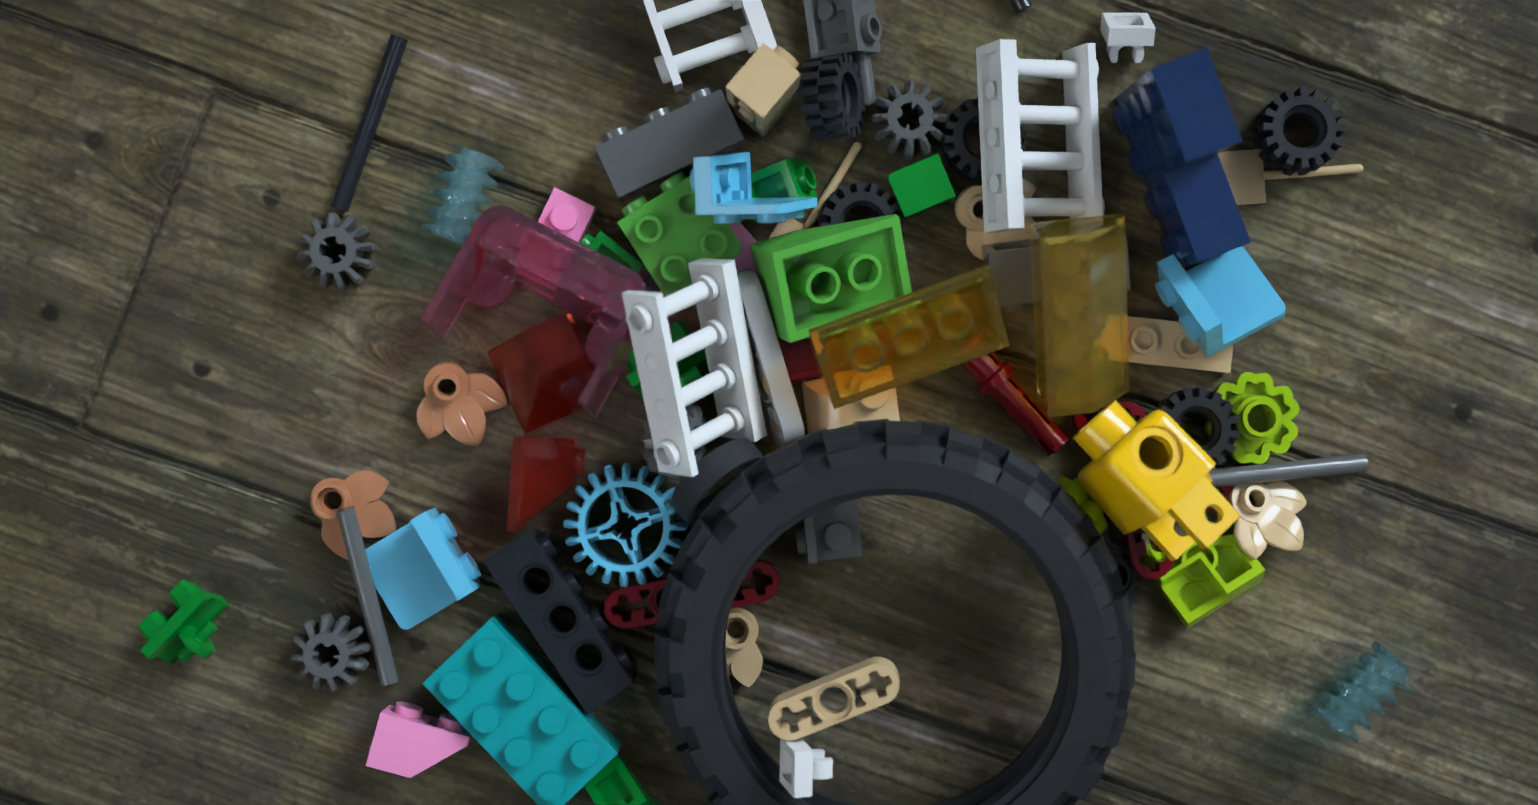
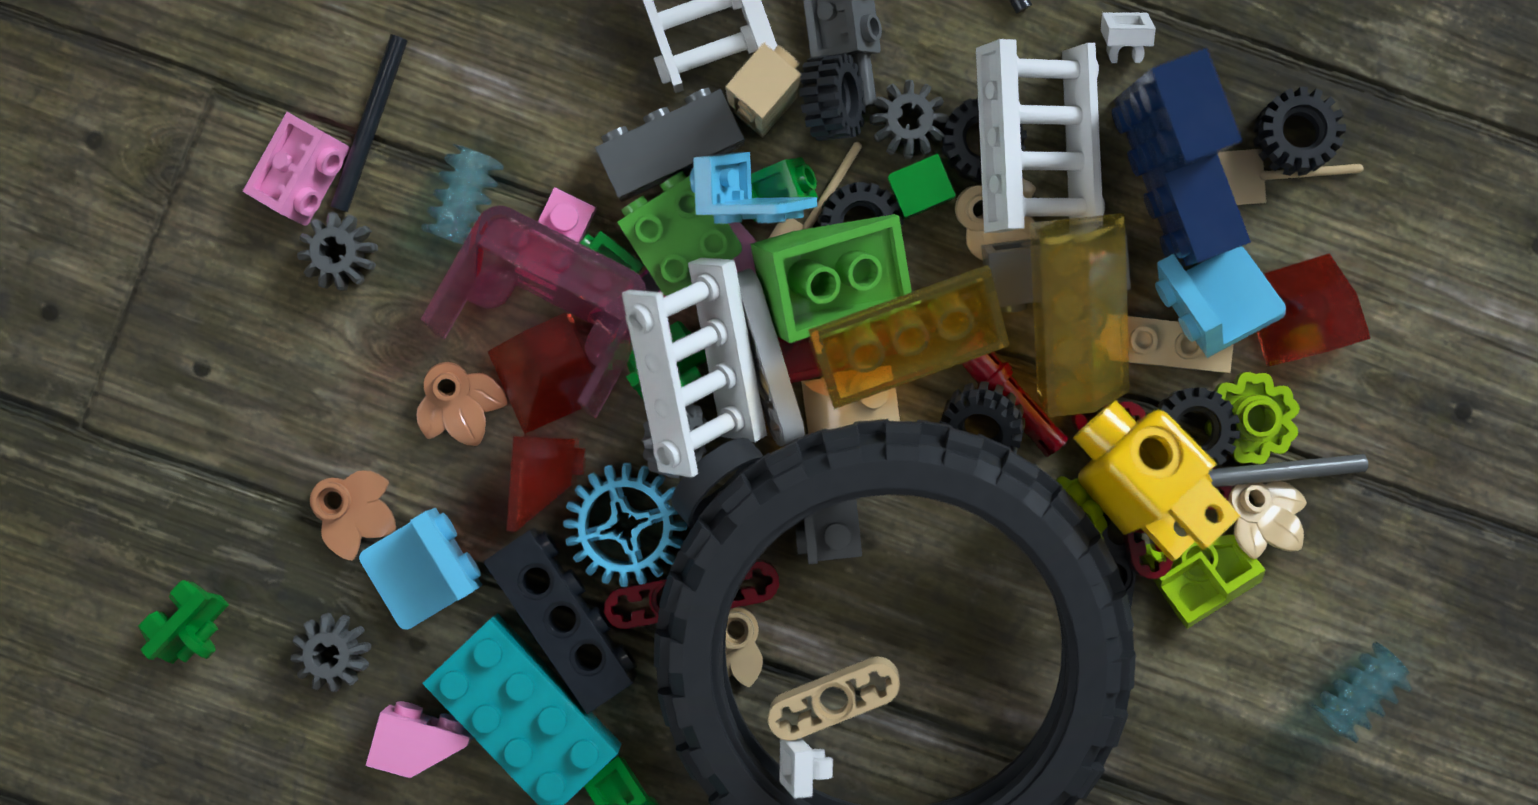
dark grey bar [336,506,399,686] -> none
none -> bright pink bracket [242,112,350,226]
none -> black tyre [940,381,1025,454]
none -> clear red slope [1257,253,1371,367]

